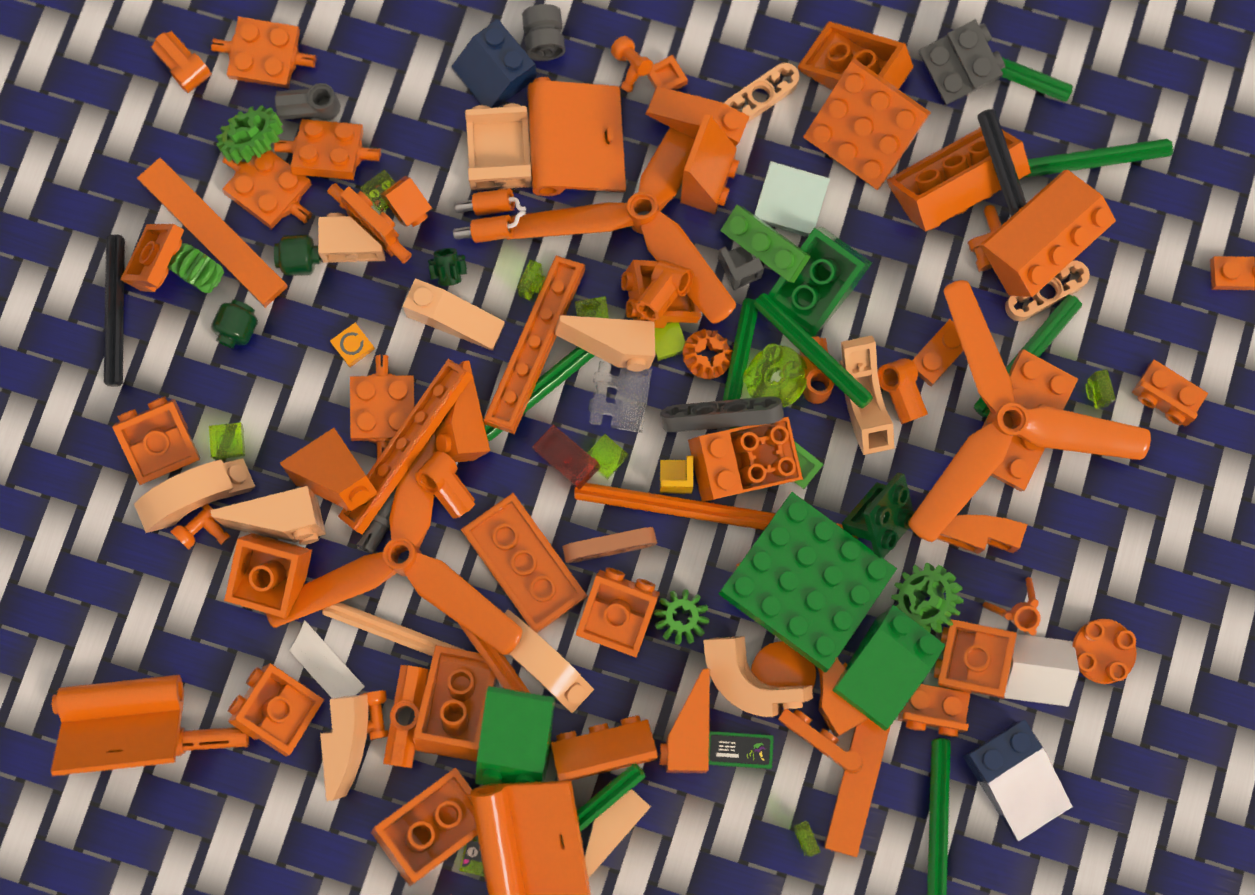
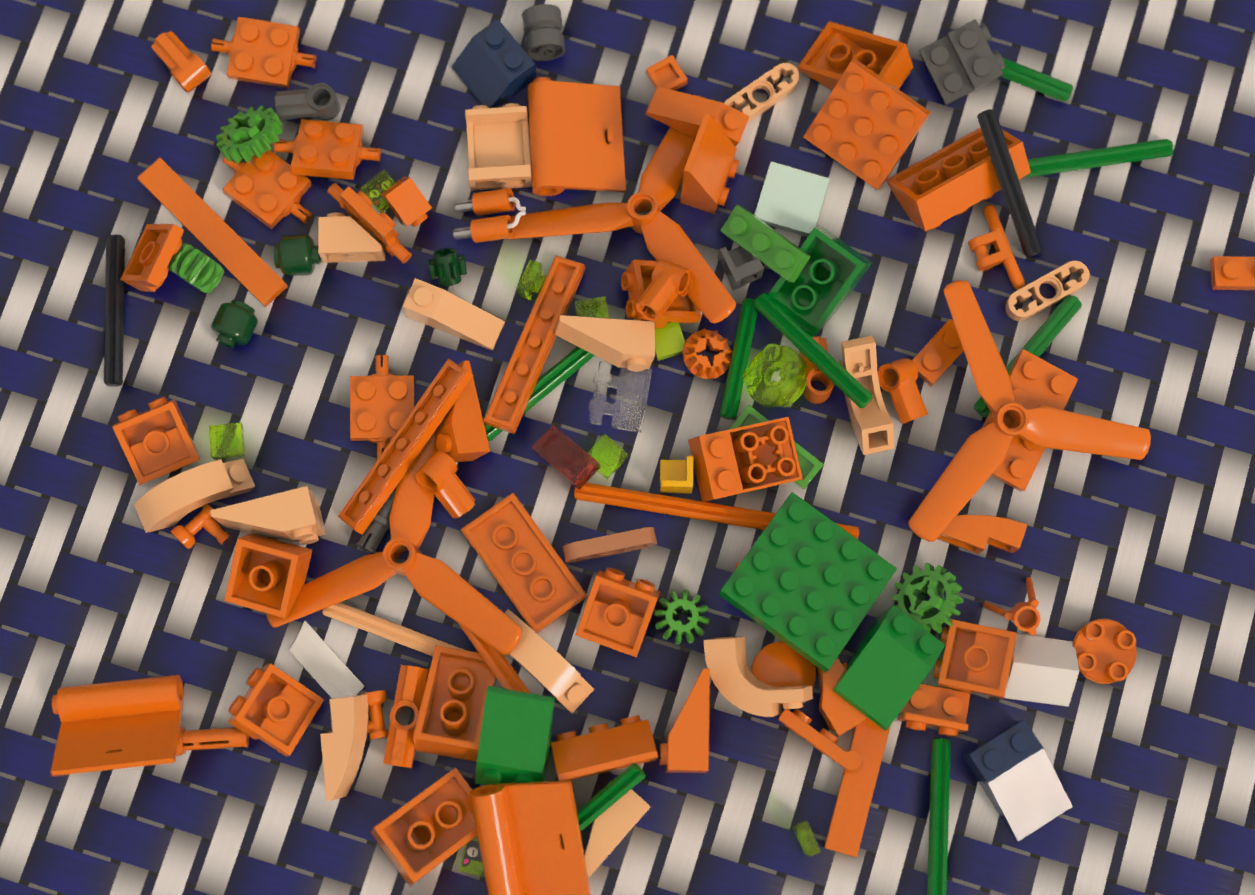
orange slope [280,428,378,511] -> none
light orange tile [330,323,375,367] -> none
orange piece [611,36,653,92] -> none
dark grey beam [660,396,784,432] -> none
black tile [709,731,774,769] -> none
dark green bracket [842,472,914,558] -> none
orange slope [980,170,1116,297] -> none
clear neon green plate [1086,369,1116,409] -> none
orange bracket [1132,359,1208,426] -> none

